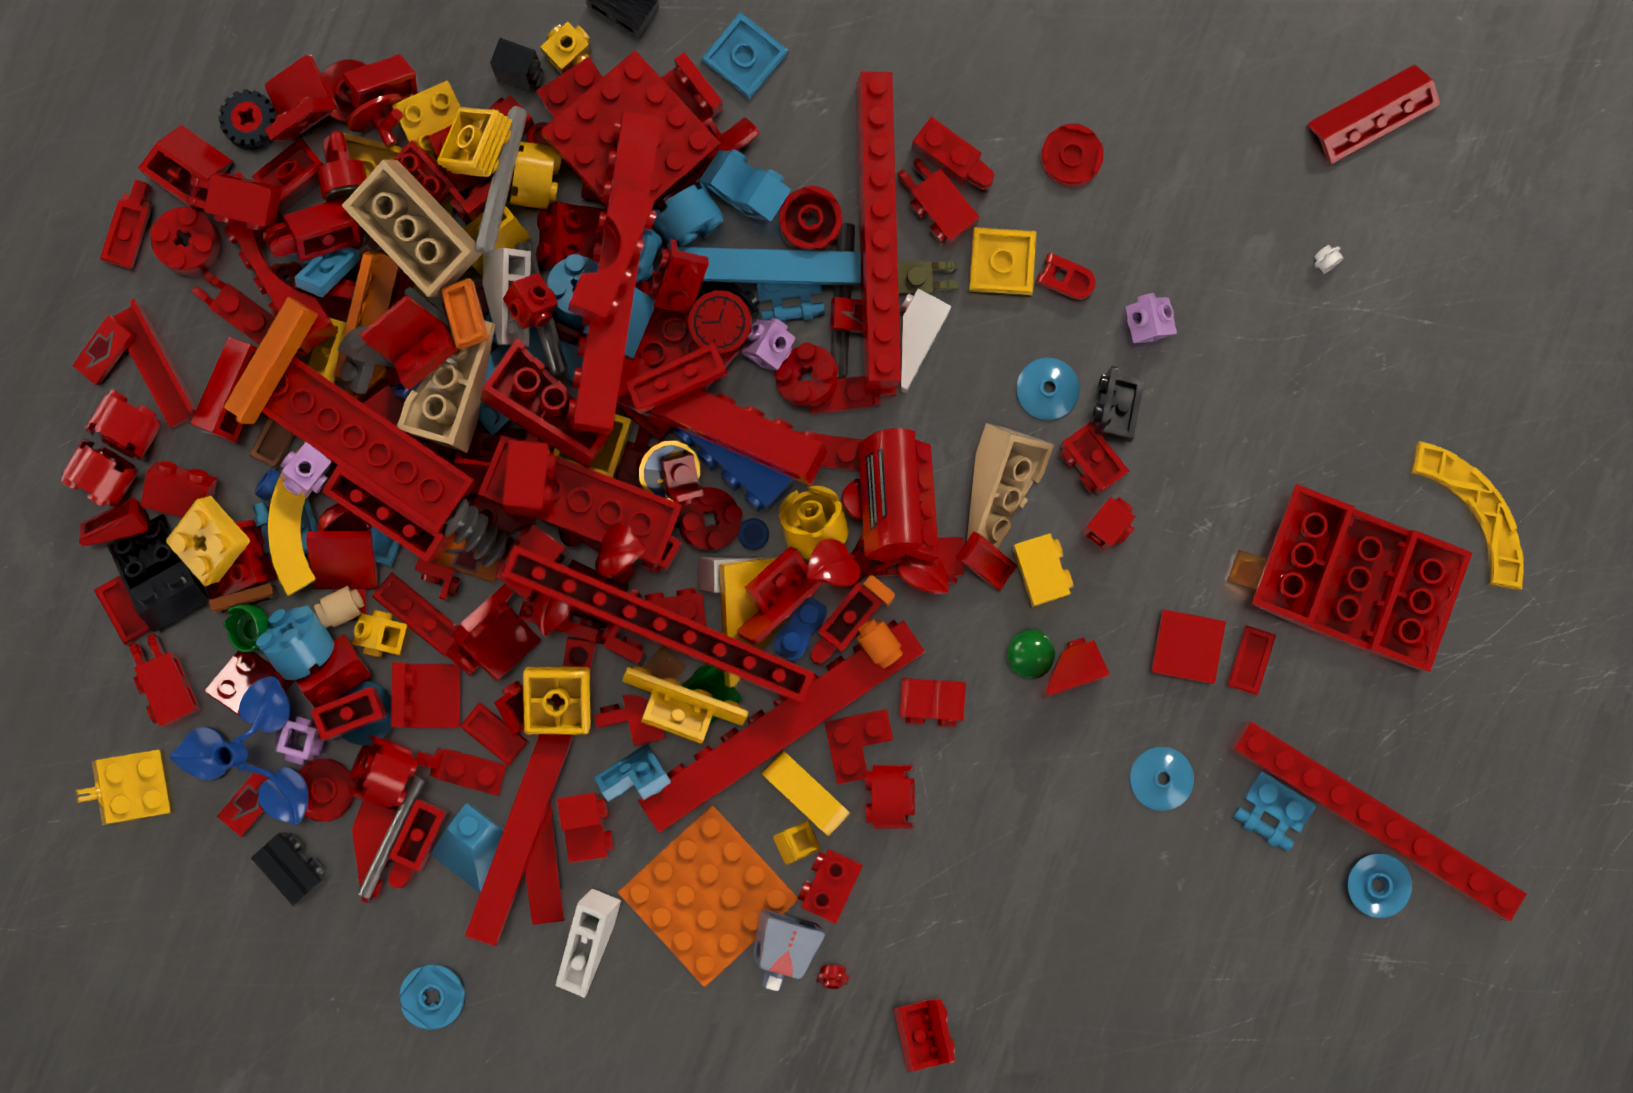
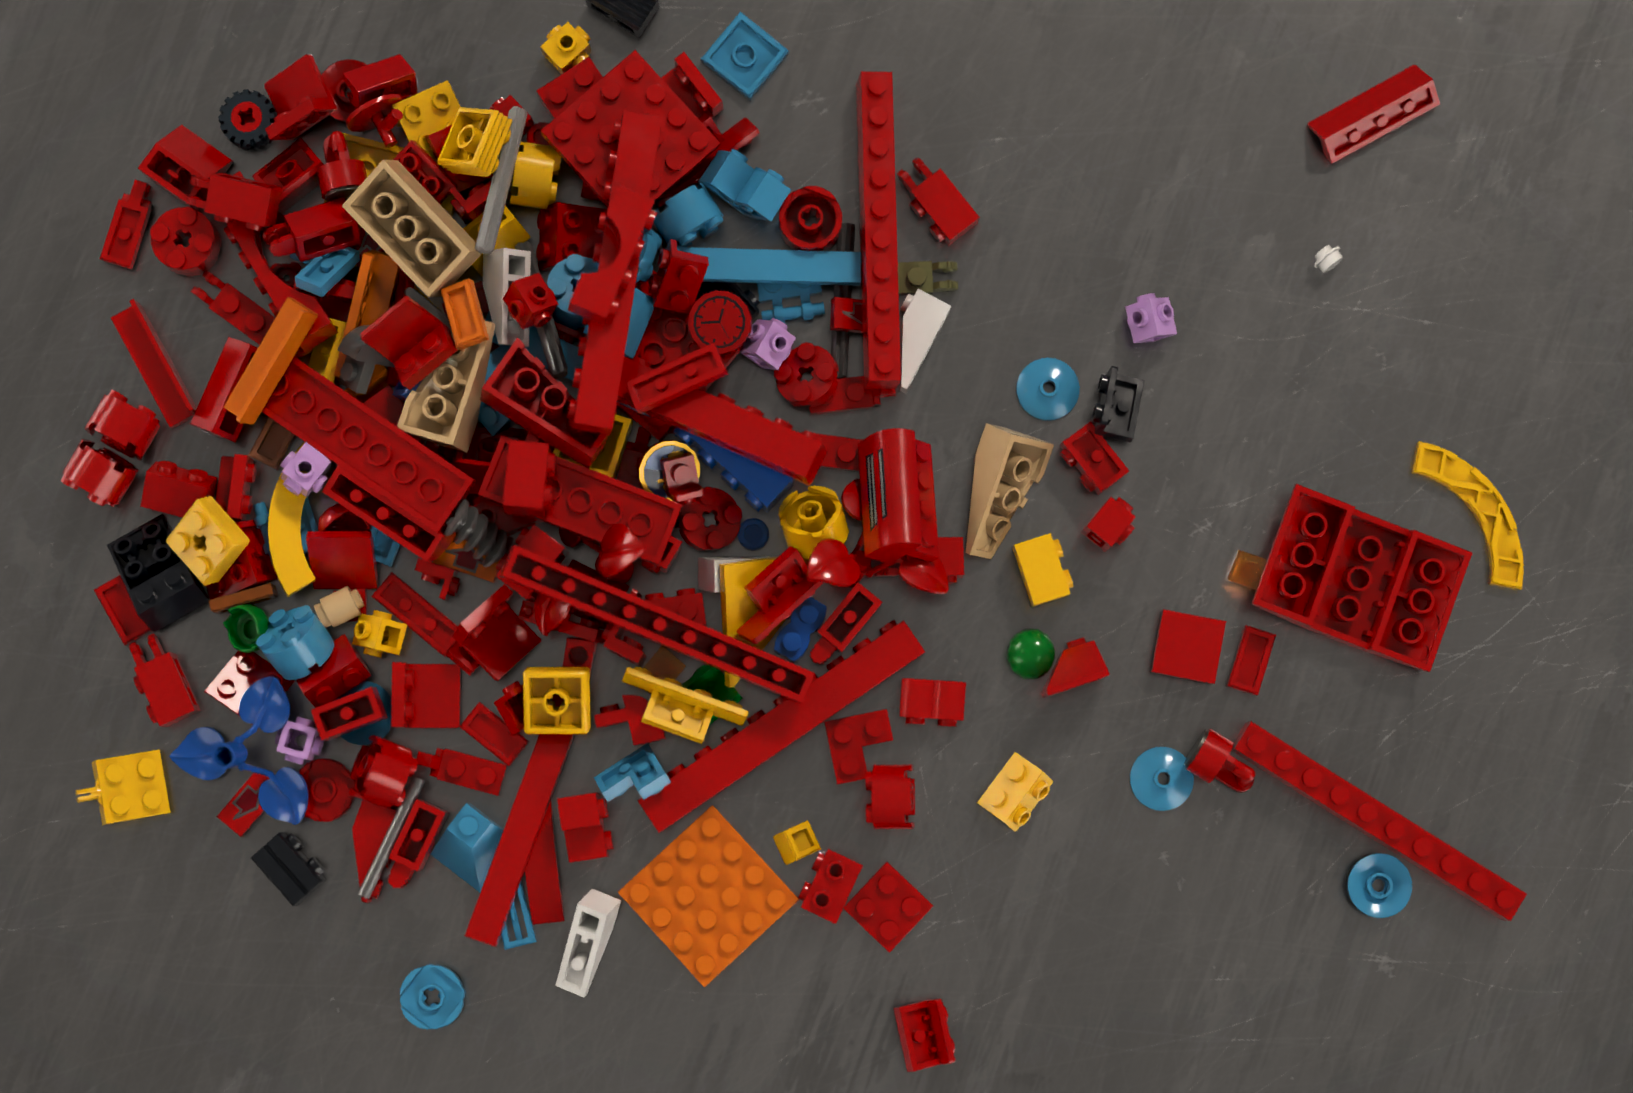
red tile [72,315,136,385] -> none
red slope [79,497,149,547] -> none
blue tile [255,468,281,501] -> none
black brick [490,38,544,93] -> none
sand blue torso [753,909,825,991] -> none
yellow beam [761,750,850,837] -> none
red plate [816,965,849,990] -> none
orange brick [857,619,903,668] -> none
orange tile [863,575,895,609] -> none
red hinge [911,116,995,190] -> none
red tile [956,531,1018,591] -> none
yellow plate [969,227,1036,296] -> none
red plate [1035,253,1096,300] -> none
red tile [1041,123,1104,187] -> none
dark azure plate [1233,771,1316,852] -> none
none -> red bracket [216,454,256,522]
none -> dark azure tile [501,879,537,950]
none -> red plate [843,861,933,953]
none -> yellow bracket [977,752,1053,832]
none -> red piece [1184,728,1255,793]

